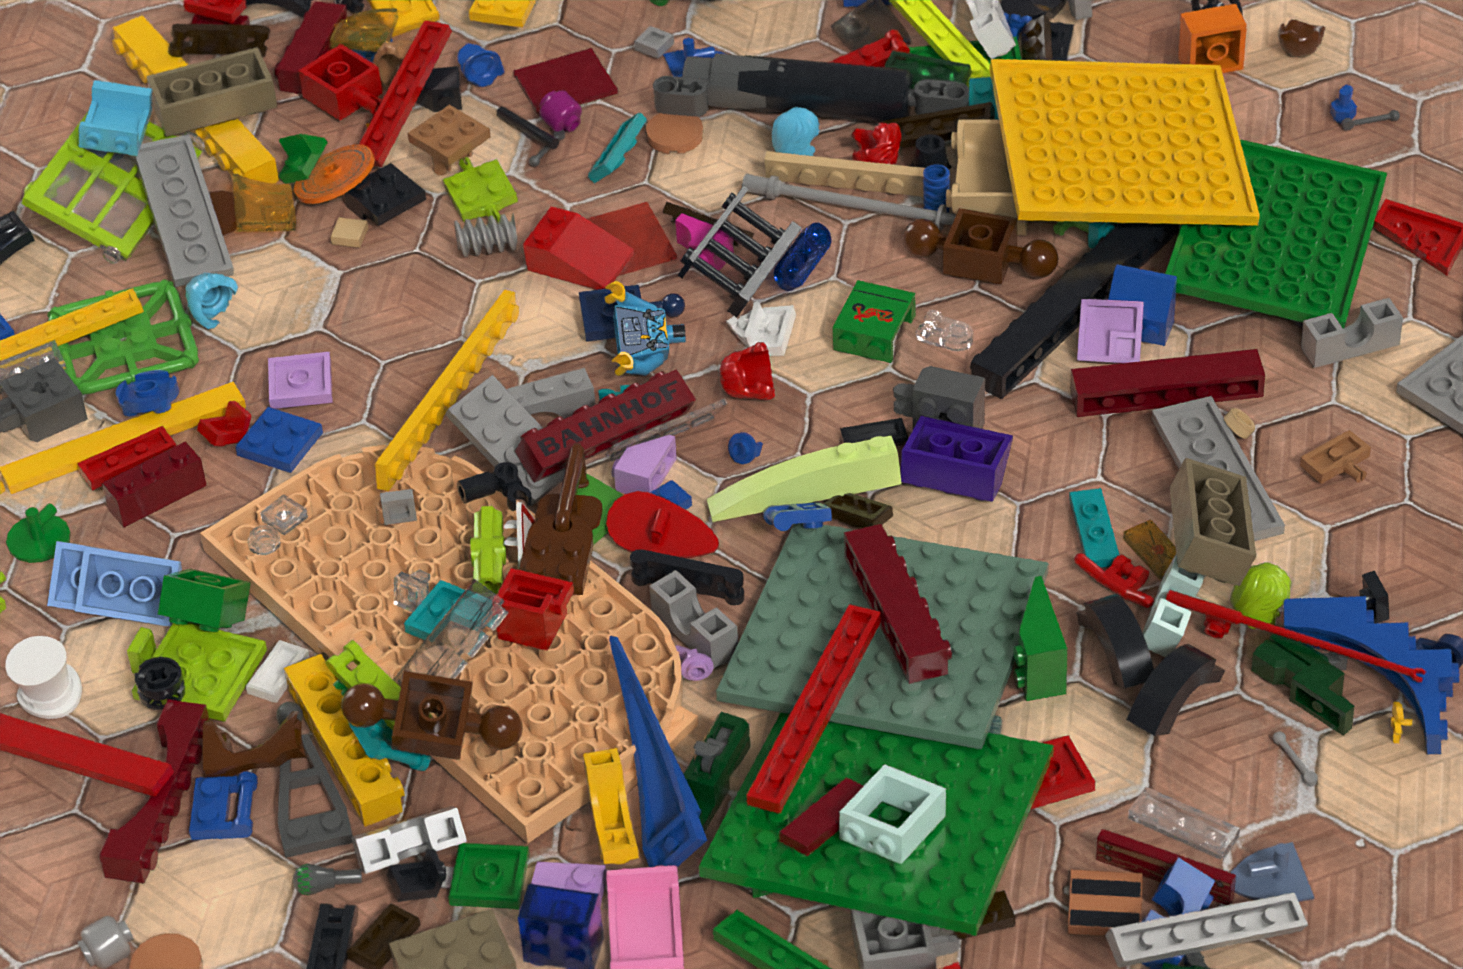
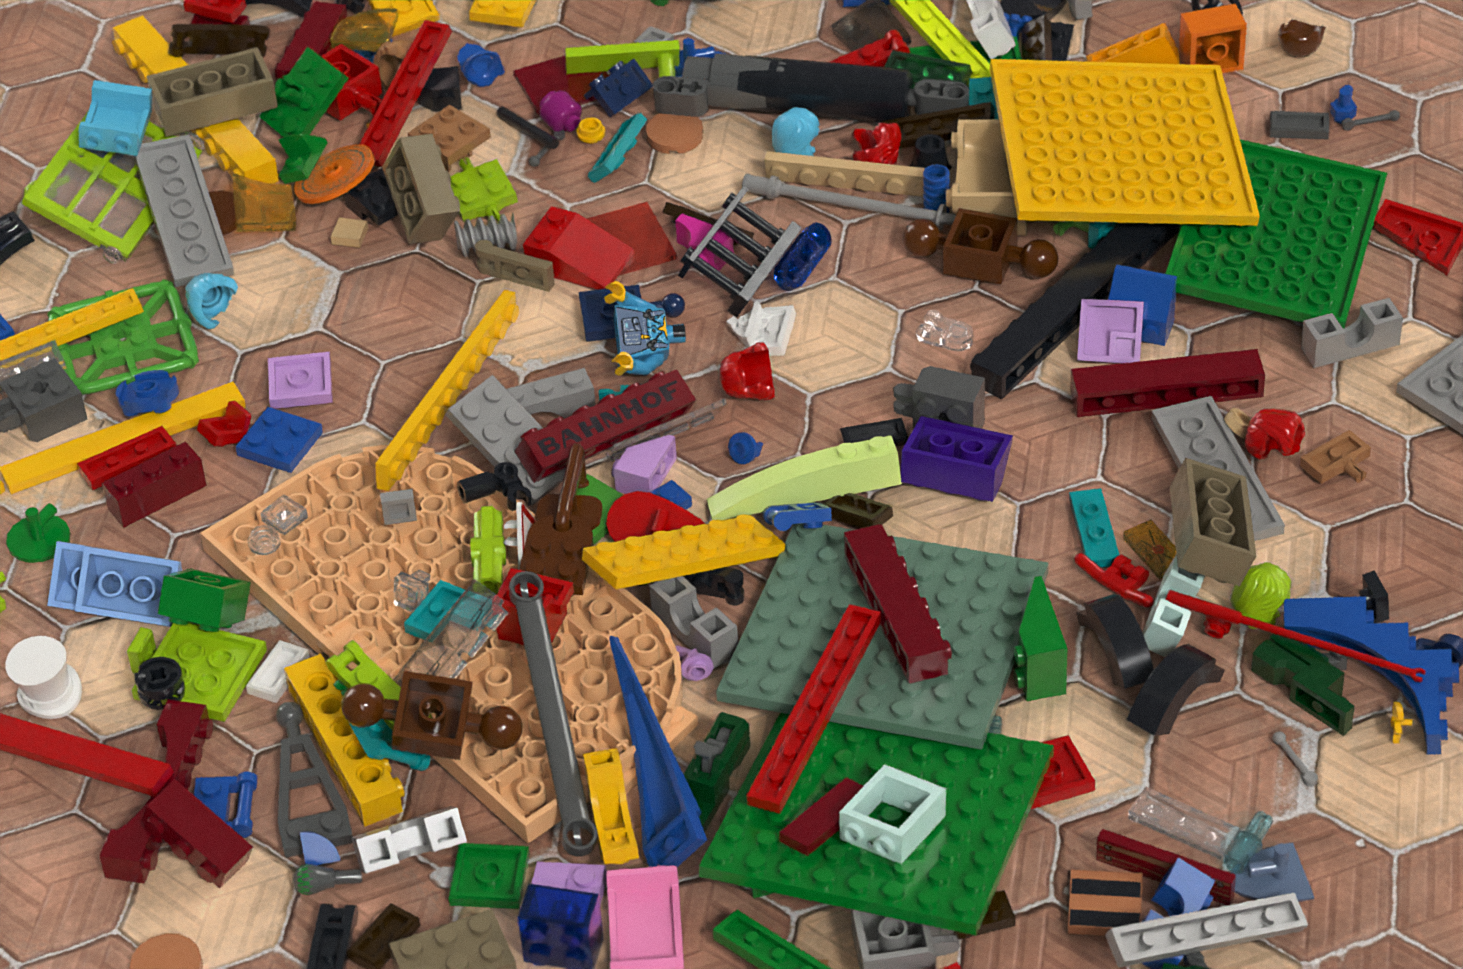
light grey head [77,916,134,969] -> none
reddish brown animal [203,711,307,777] -> none
black bracket [386,849,446,902] -> none
green panel [832,280,916,363] -> none
none -> dark red brick [141,779,253,889]
none -> green plate [259,46,349,137]
none -> tile [300,831,341,865]
none -> dark tan brick [382,134,460,244]
none -> dark tan plate [475,240,555,292]
none -> dark grey piece [509,571,597,856]
none -> lime piece [565,40,680,77]
none -> yellow plate [576,117,605,144]
none -> yellow plate [582,514,785,590]
none -> dark blue bracket [584,58,653,118]
none -> light orange slope [1087,23,1179,64]
none -> clear light blue axle [1223,811,1273,874]
none -> red hair [1245,408,1305,460]
none -> dark grey tile [1270,111,1329,140]

